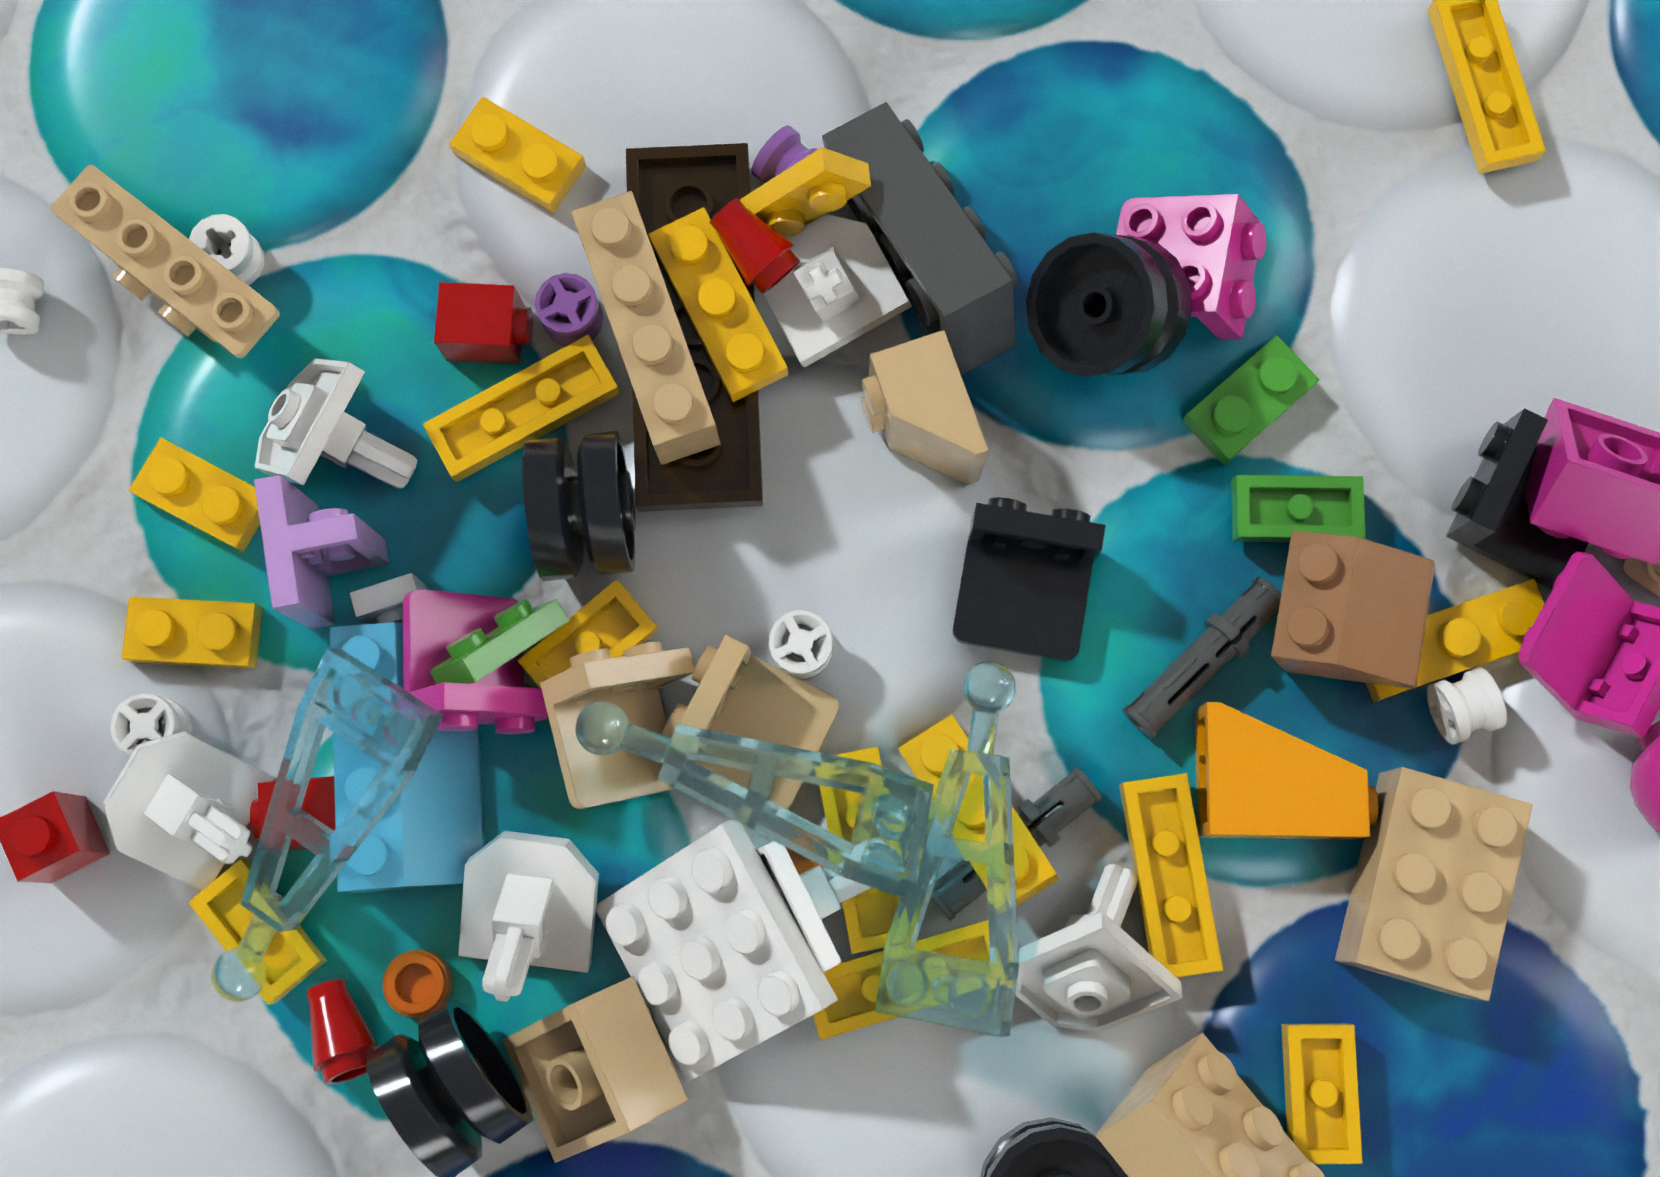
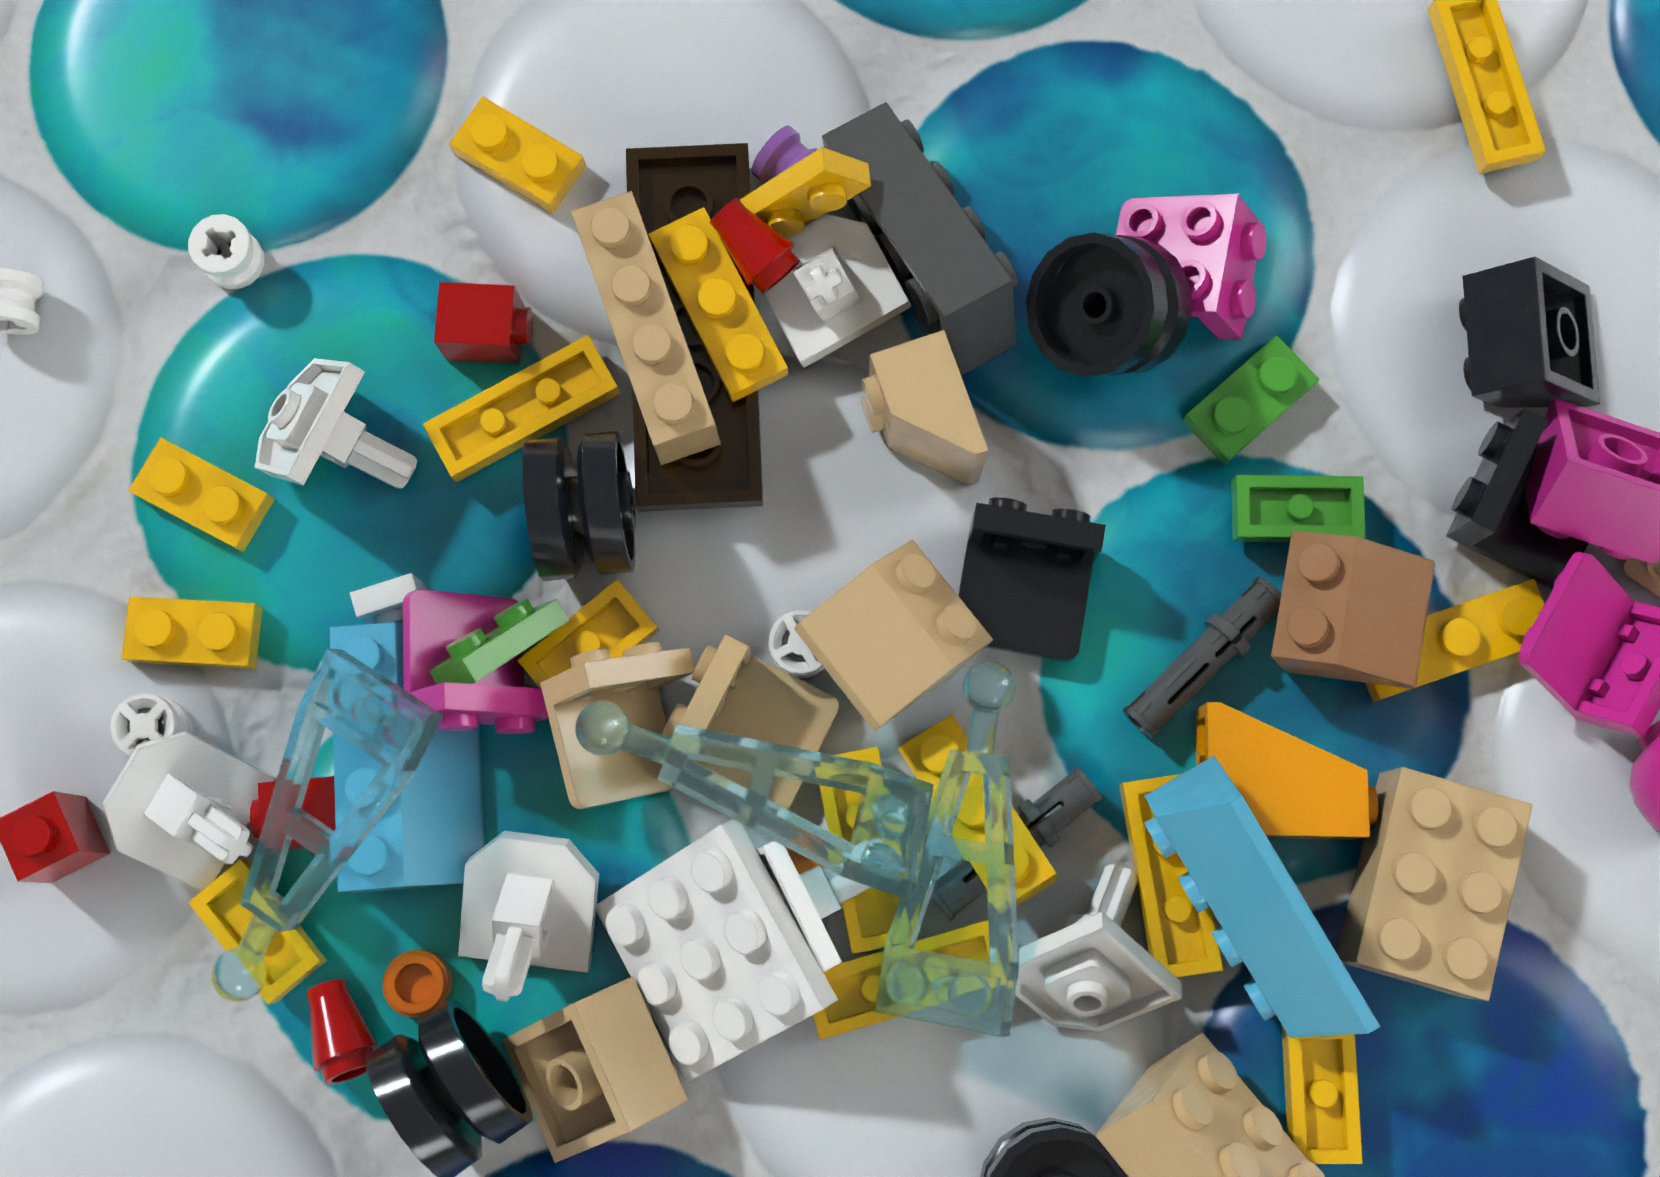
tan bracket [51,165,280,358] -> none
lavender bracket [254,475,390,629] -> none
medium lavender wheel [535,273,603,347] -> none
white wheel [1427,667,1507,745] -> none
none -> tan slope [794,539,993,732]
none -> medium azure slope [1144,756,1381,1038]
none -> black slope [1459,256,1600,408]

